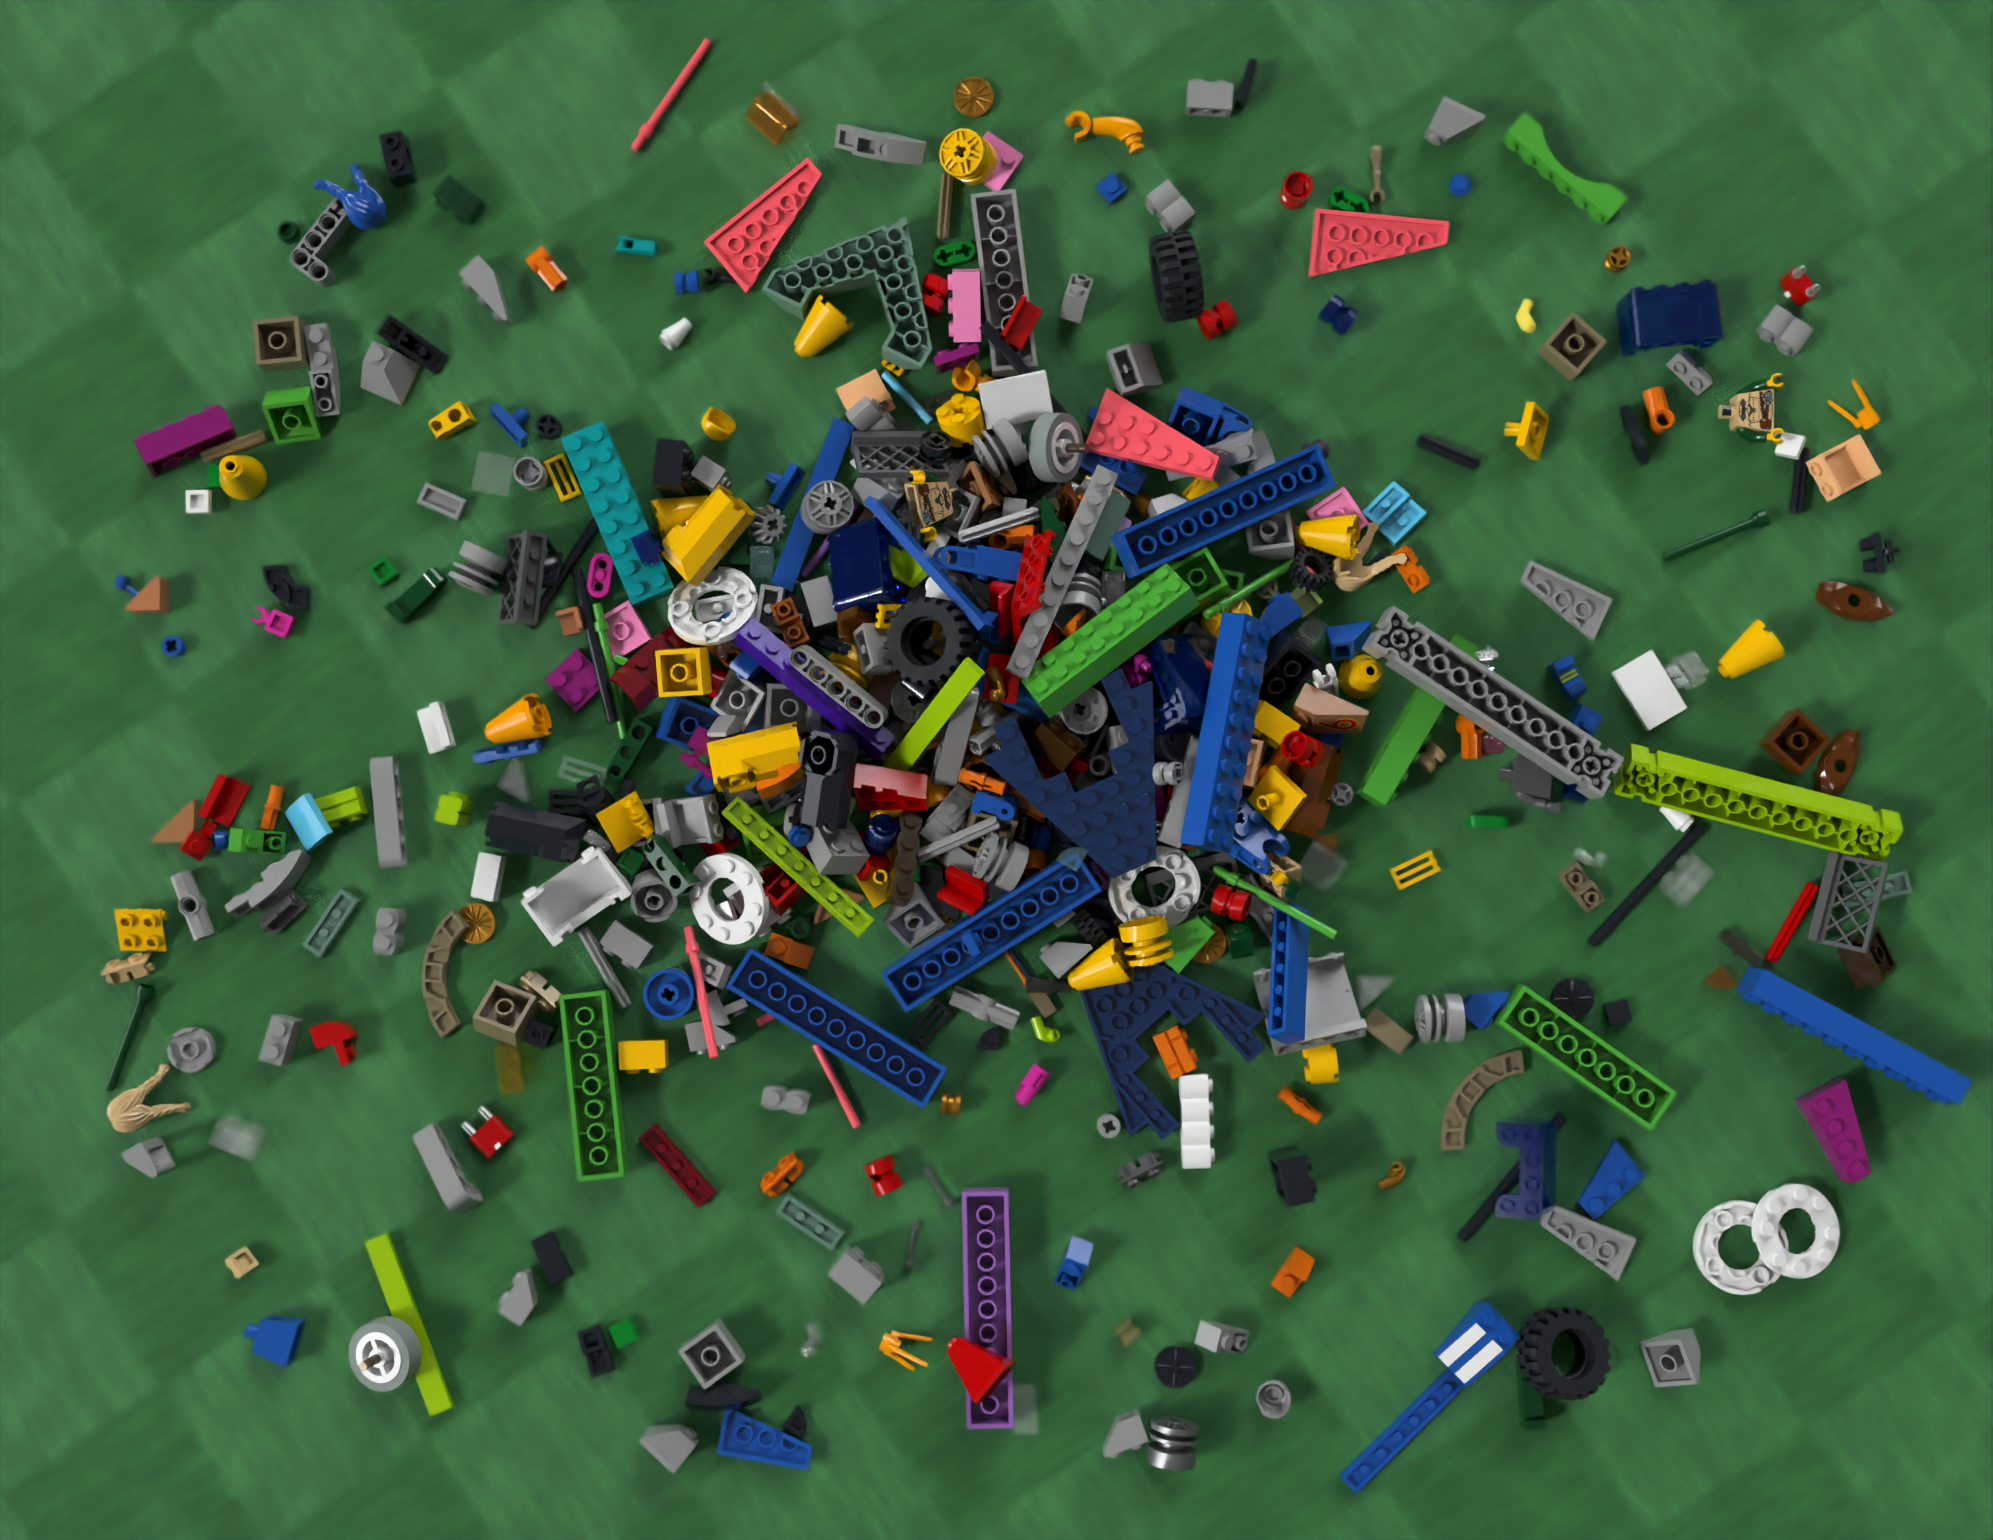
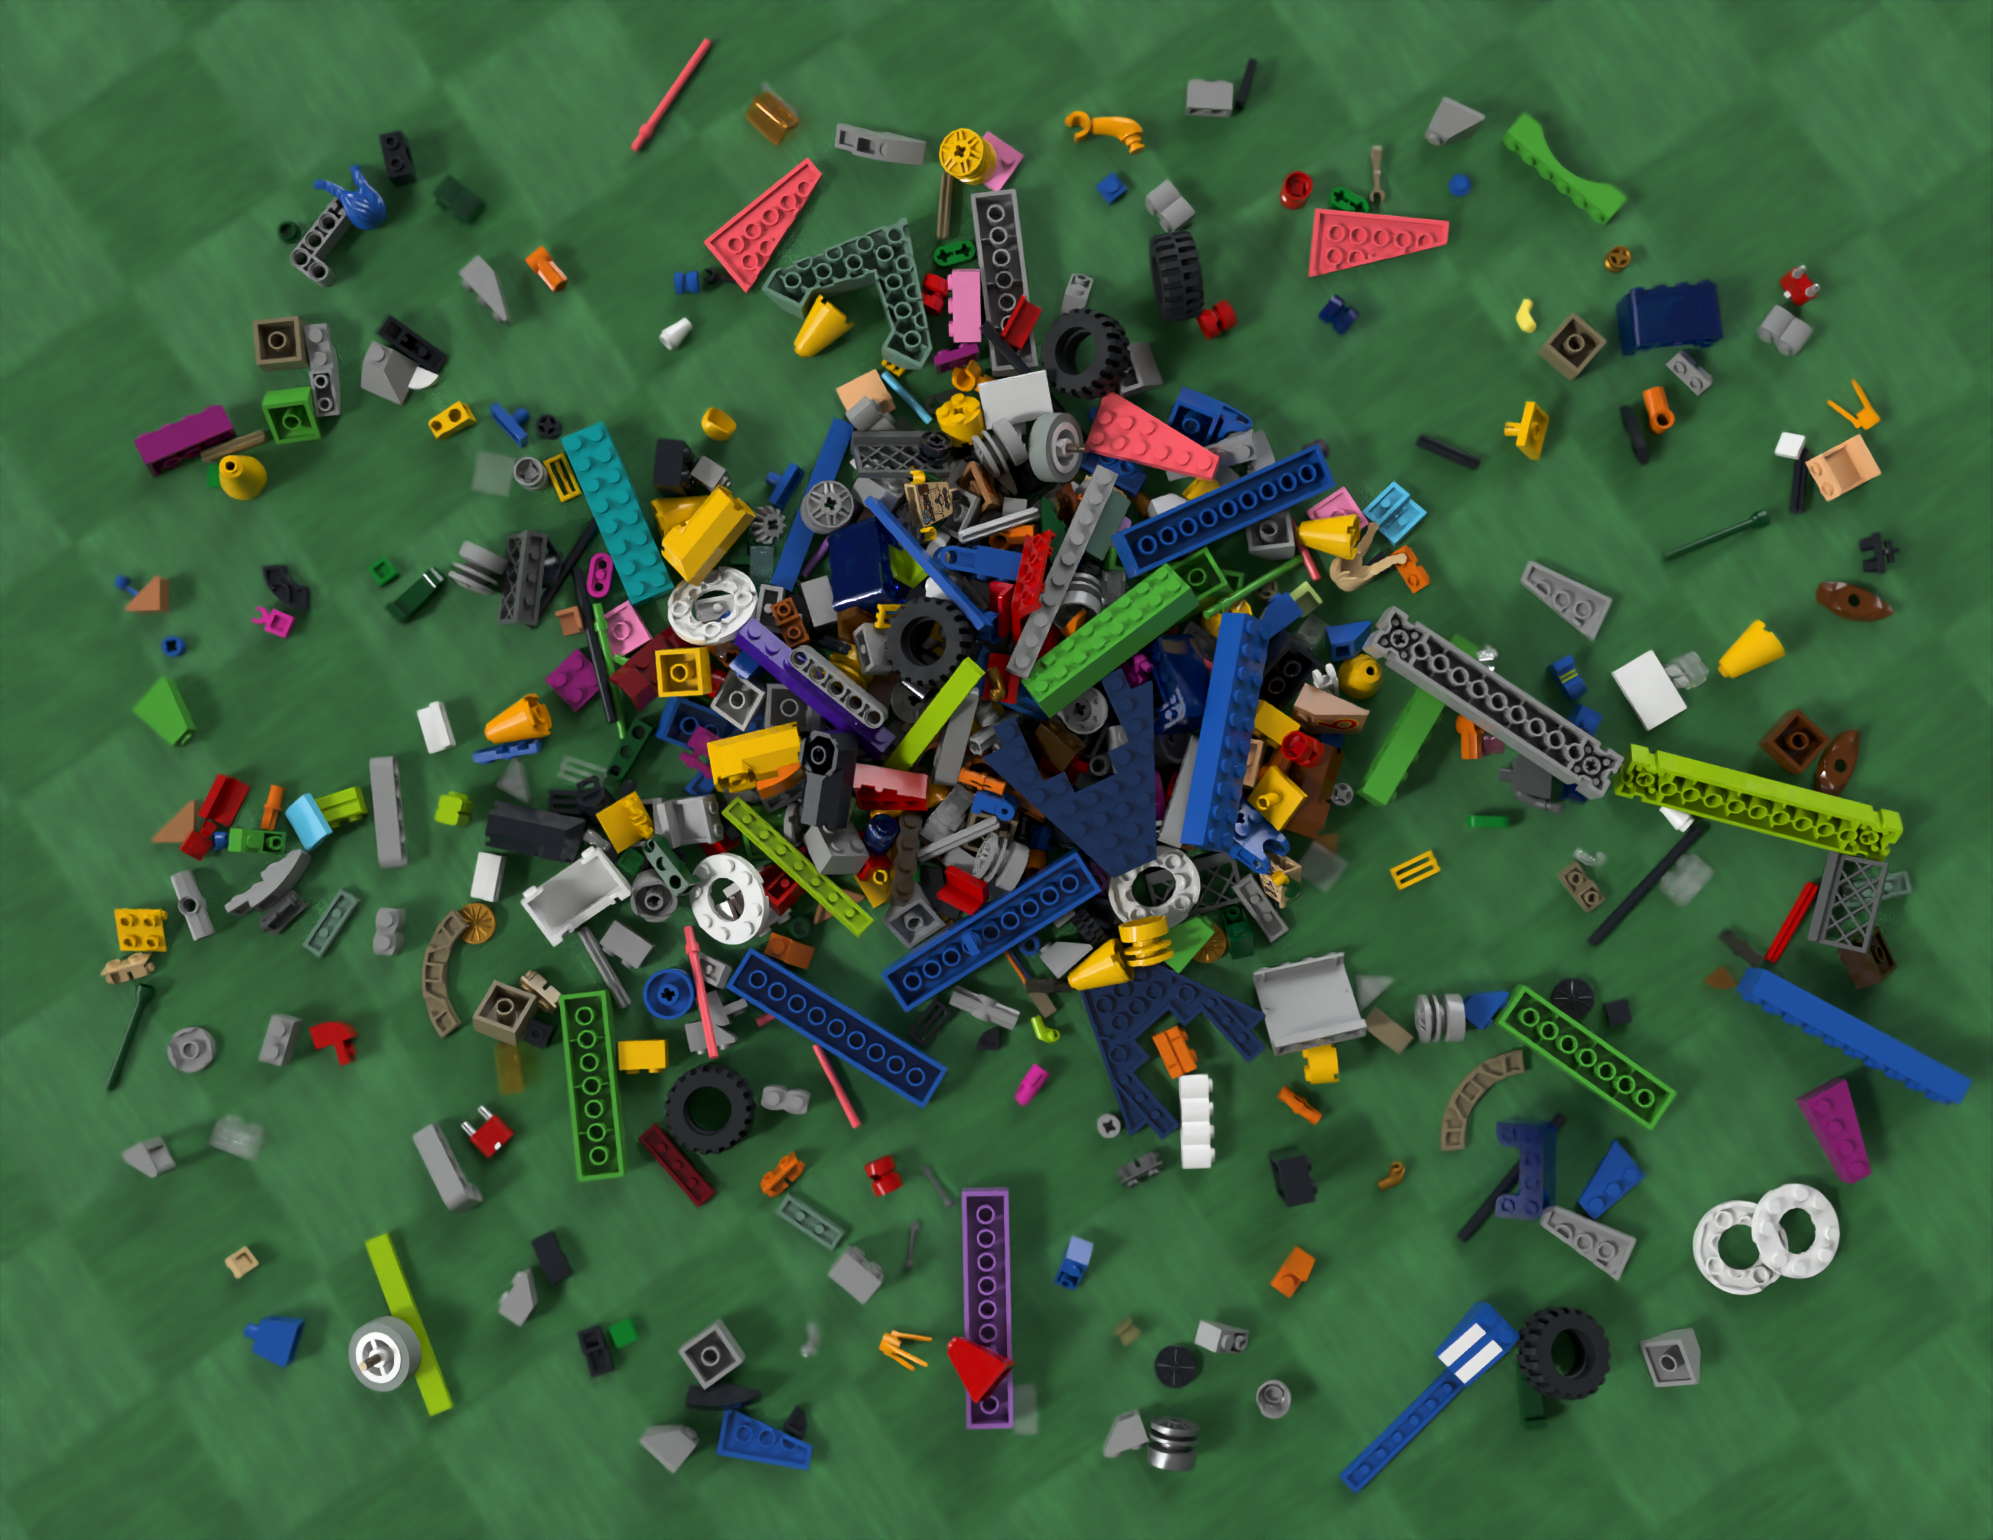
tan hair [107,1063,191,1133] -> none
white plate [186,490,212,514] -> none
light grey tile [417,482,469,522] -> none
teal bar [615,236,658,257] -> none
clear blue brick [630,529,663,568] -> none
light grey slope [707,715,740,737] -> none
blue plate [788,825,811,848] -> none
pearl gold wheel [941,1092,961,1117] -> none
pearl gold wheel [954,77,994,118] -> none
clear light blue tile [1056,847,1088,872] -> none
light grey wheel [1152,762,1185,785] -> none
red wheel [1211,884,1252,922] -> none
bright green bar [1212,864,1338,940] -> none
blue brick [1268,902,1310,1045] -> none
black tyre [1288,548,1334,592] -> none
tan wheel [1416,741,1447,773] -> none
torso [1718,373,1785,445] -> none
none -> bright green slope [132,676,197,748]
none -> white tile [408,366,440,390]
none -> black tyre [664,1063,756,1155]
none -> blue plate [1018,934,1041,956]
none -> black tyre [1041,308,1130,400]

